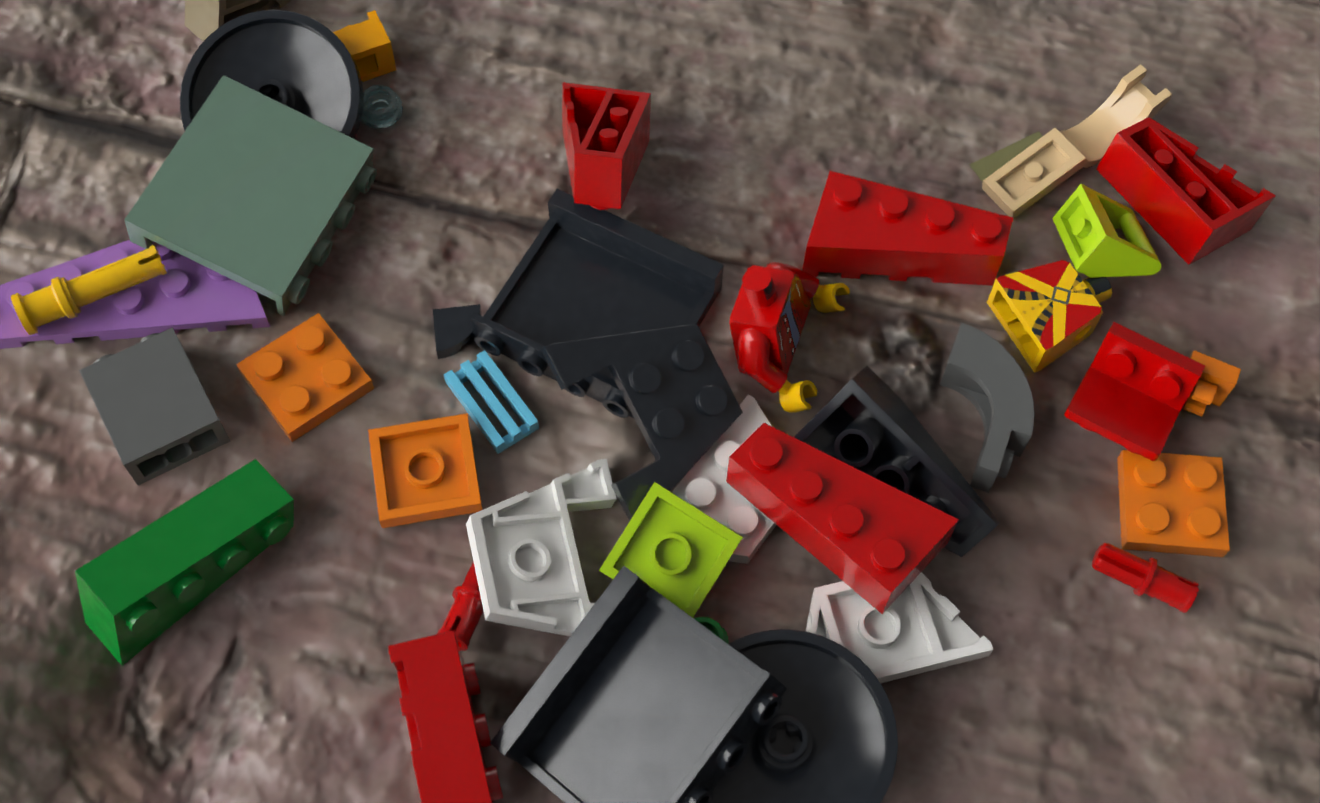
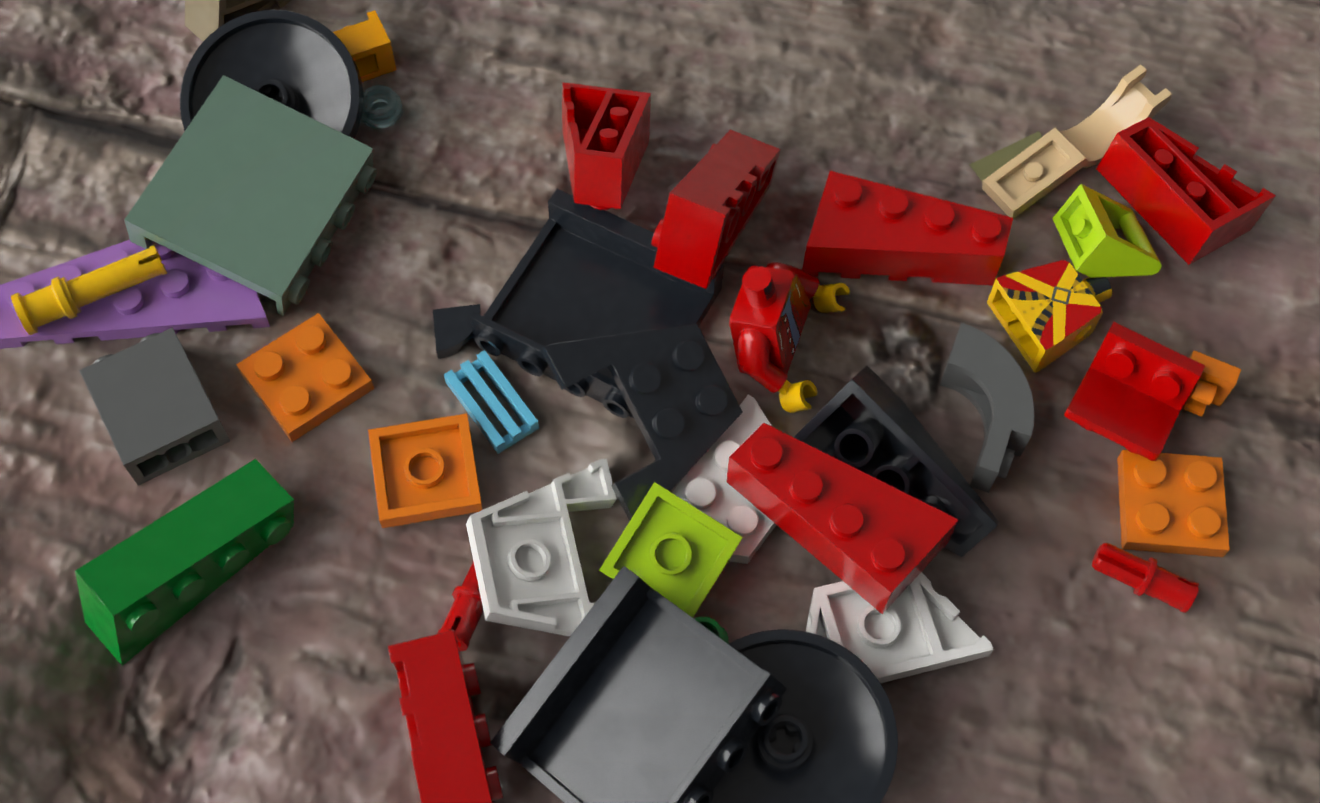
none -> red wedge [651,129,781,289]

